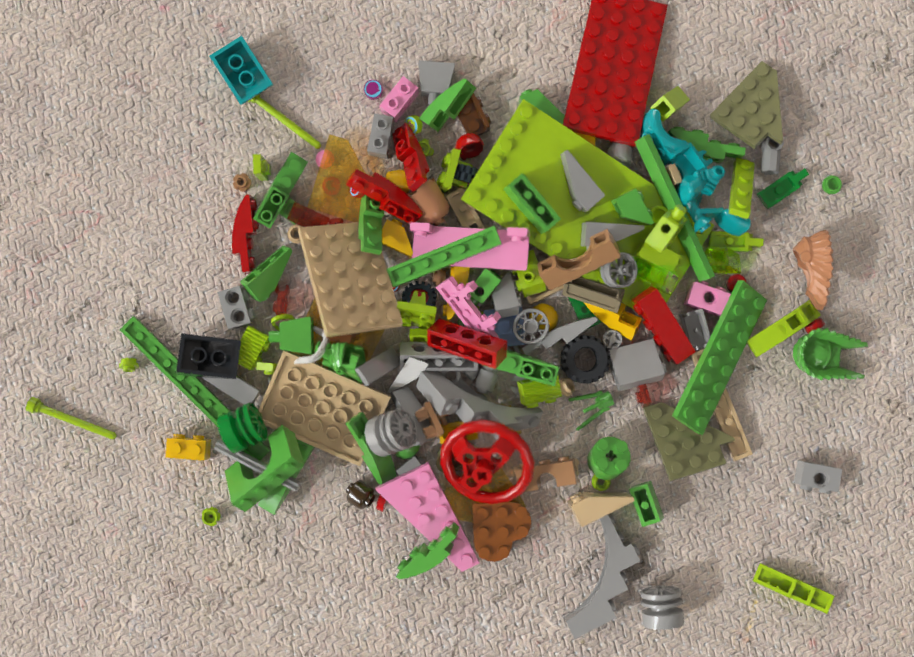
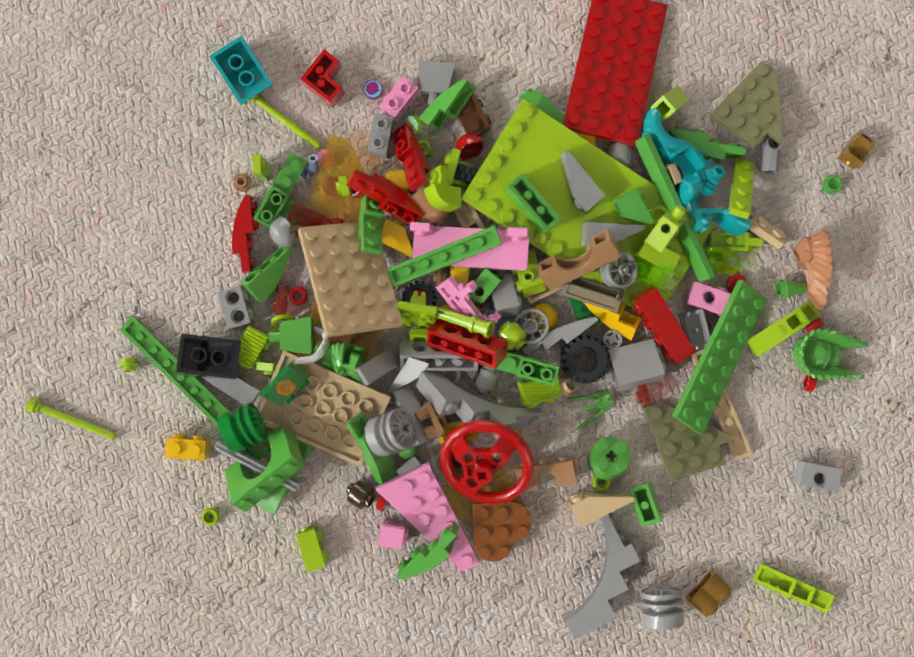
green hinge [756,168,809,209] -> none
none -> green slope [260,360,311,406]
none -> light grey hair [269,216,295,247]
none -> red plate [289,286,308,305]
none -> lime brick [296,525,329,572]
none -> red brick [300,49,345,108]
none -> sand blue arm [301,154,319,179]
none -> lime plate [335,175,351,198]
none -> bright pink brick [378,520,409,549]
none -> lime brick [424,165,462,212]
none -> lime pin [436,306,495,338]
none -> lime head [497,321,526,350]
none -> pearl gold brick [686,570,732,617]
none -> tan plate [748,212,786,249]
none -> bright green cone [775,279,806,298]
none -> red tile [803,374,817,393]
none -> pearl gold brick [838,130,875,170]

